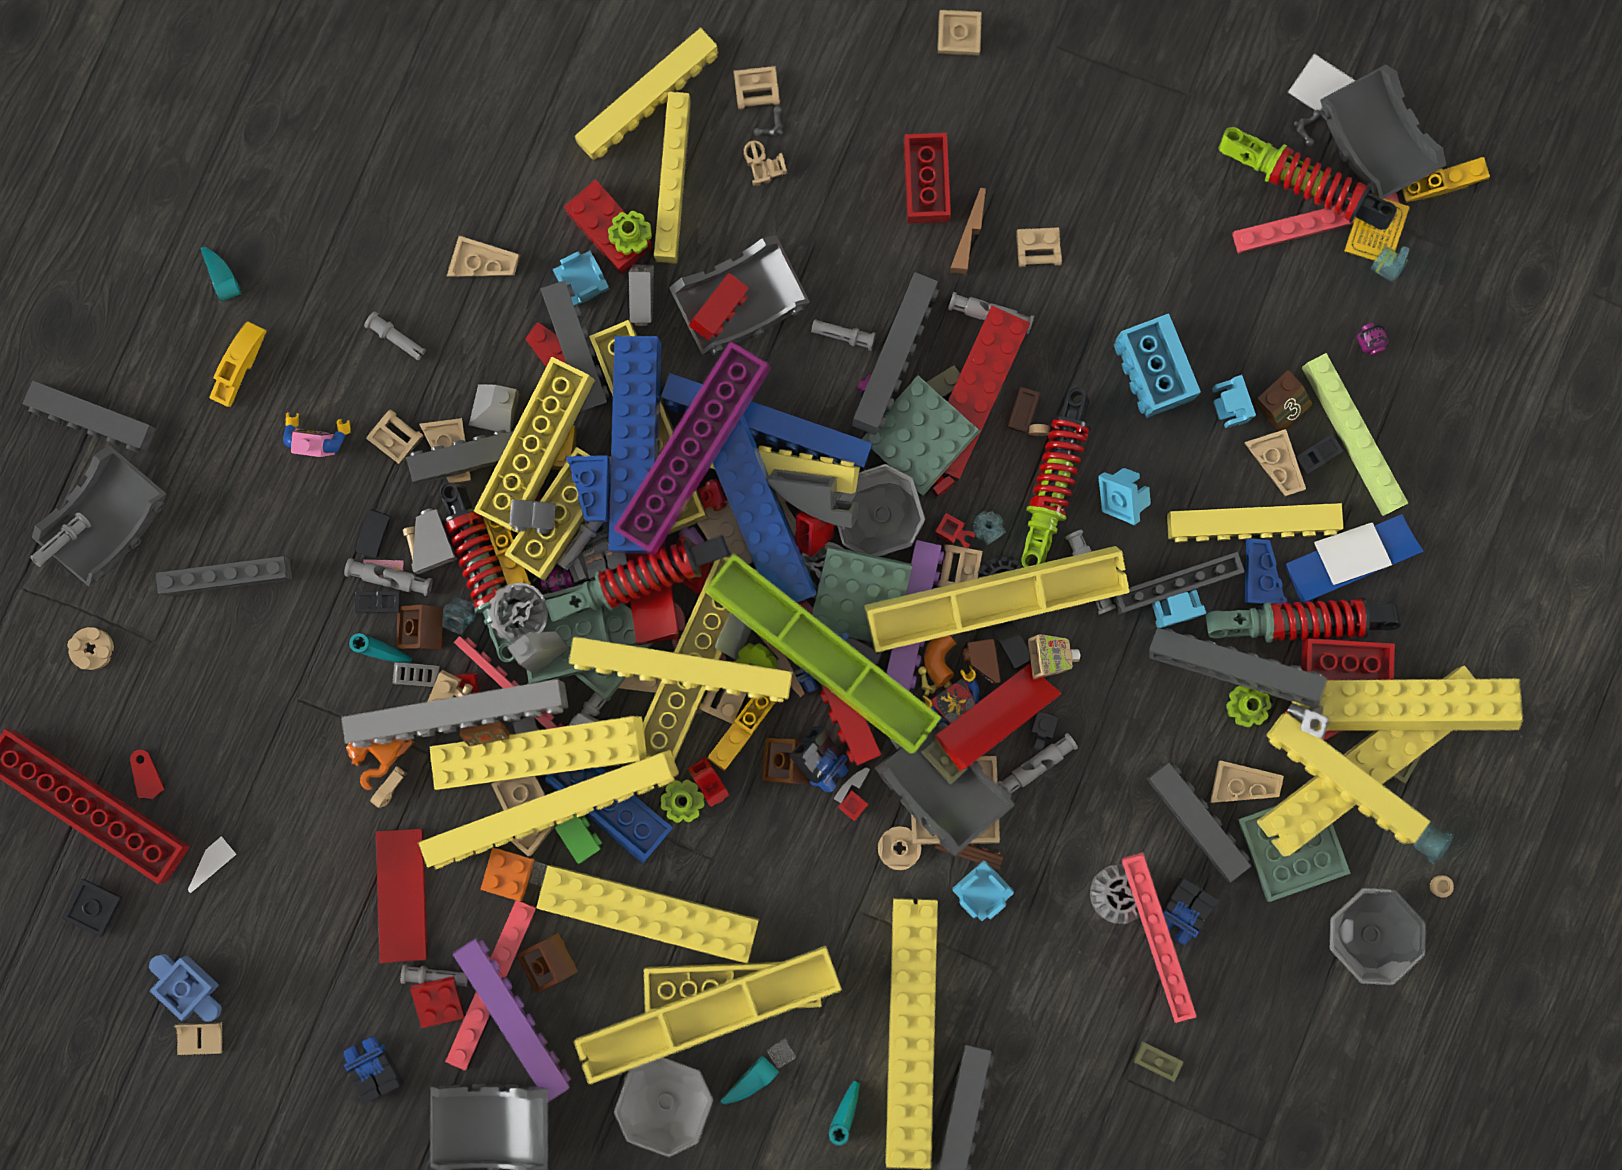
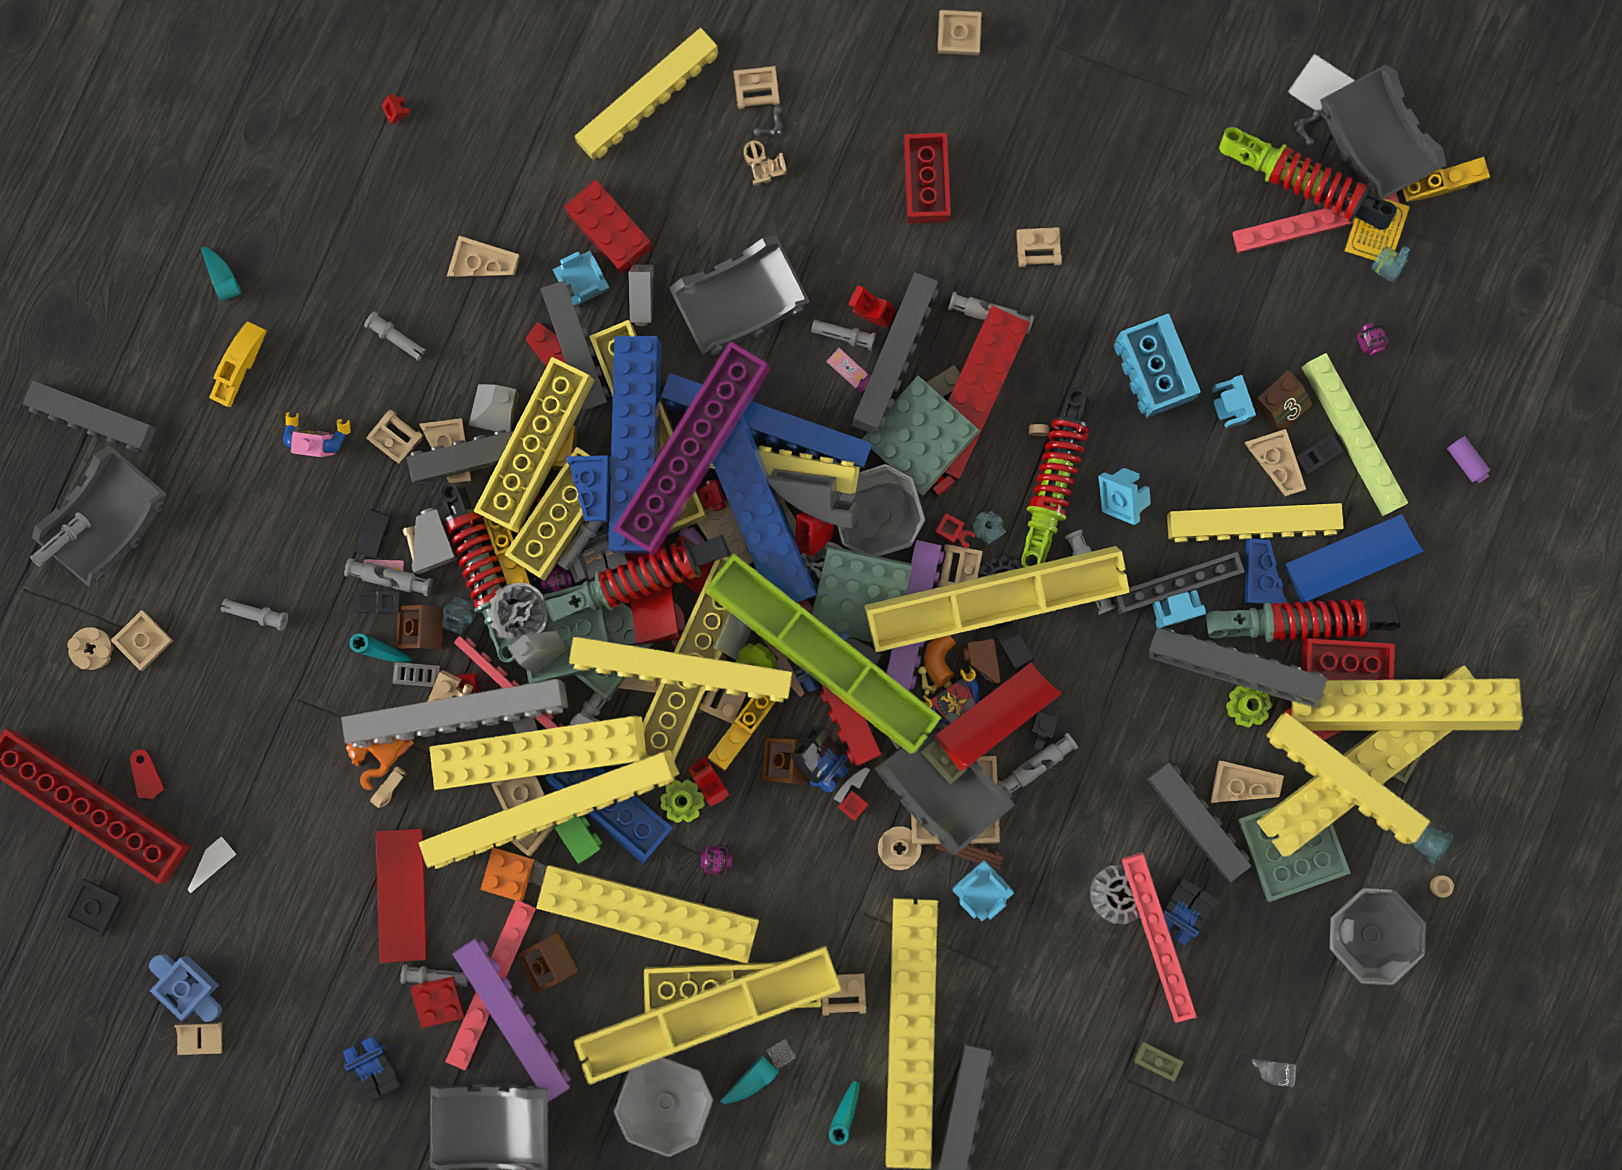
dark grey brick [156,556,292,596] -> none
tile [460,721,510,747] -> none
dark grey brick [510,499,556,533] -> none
lime plant [608,211,652,255] -> none
light yellow brick [654,92,691,264] -> none
red brick [689,273,749,341] -> none
medium nougat slope [949,188,986,275] -> none
reddish brown tile [1007,387,1040,434] -> none
torso [1028,635,1080,679] -> none
bracket [1288,703,1329,738] -> none
white sticker [1314,523,1392,585] -> none
none -> tan plate [111,610,173,671]
none -> light grey pin [221,599,288,631]
none -> red tile [382,94,410,124]
none -> magenta head [701,846,732,875]
none -> tan plate [822,973,866,1016]
none -> bright pink sticker [826,348,868,388]
none -> red brick [848,286,897,328]
none -> clear slope [1252,1060,1296,1087]
none -> medium lavender brick [1447,436,1490,483]

